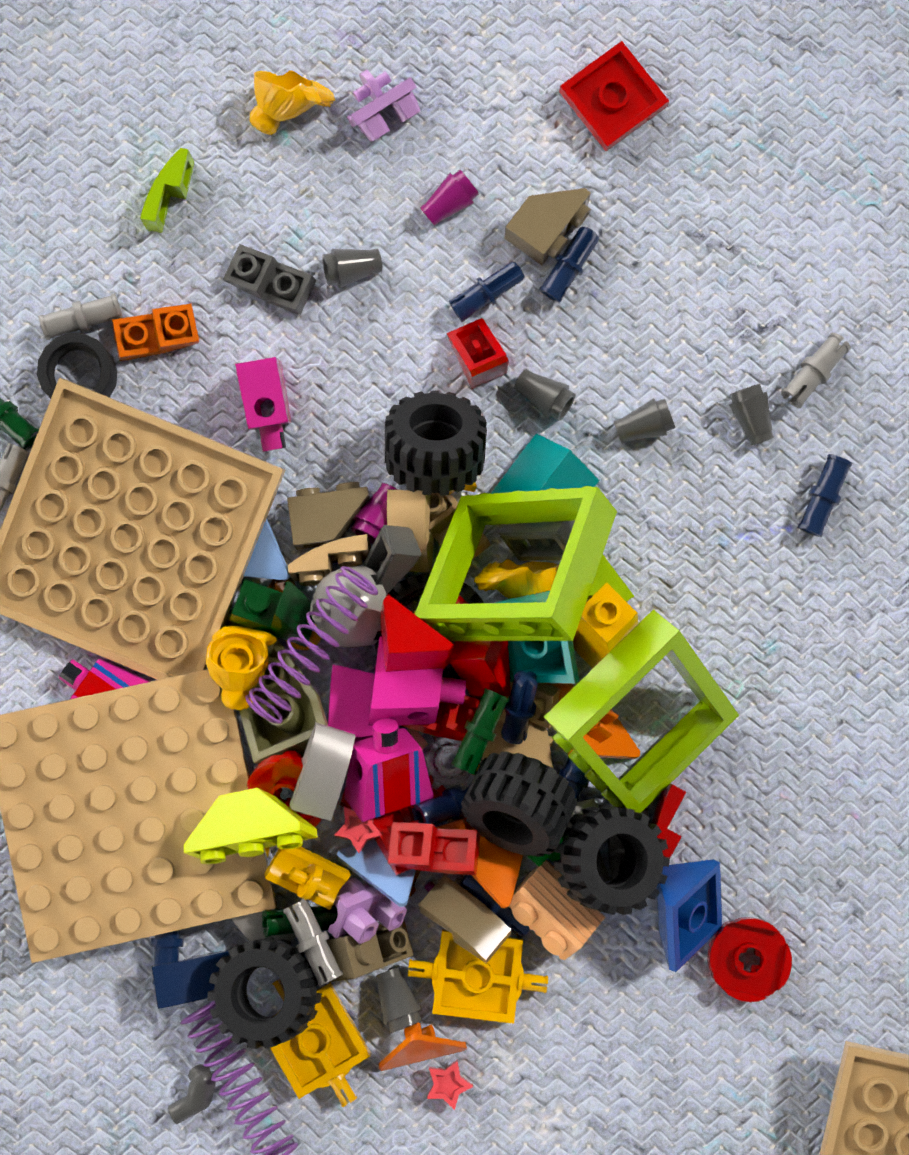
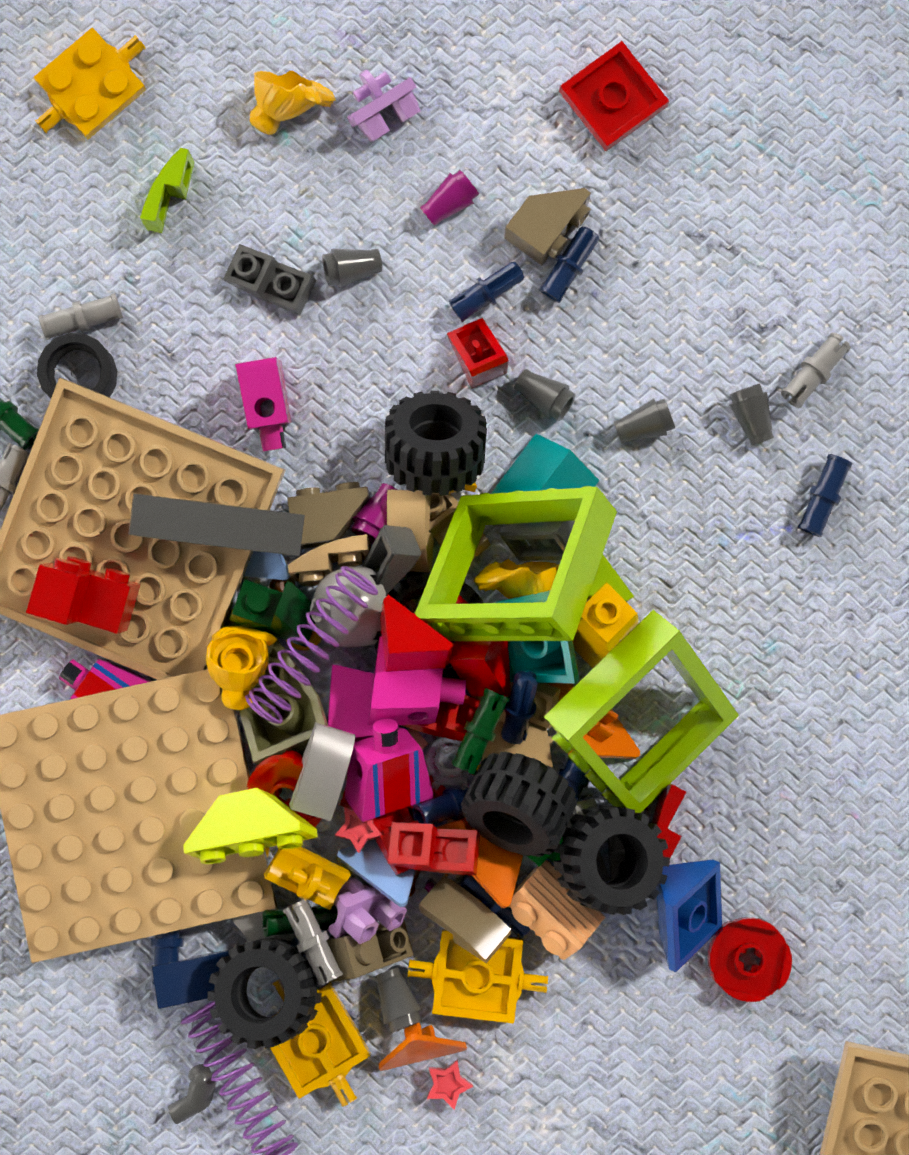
orange slope [112,303,199,362] -> none
none -> red brick [26,556,141,634]
none -> yellow plate [33,27,146,140]
none -> dark grey slope [128,493,305,556]

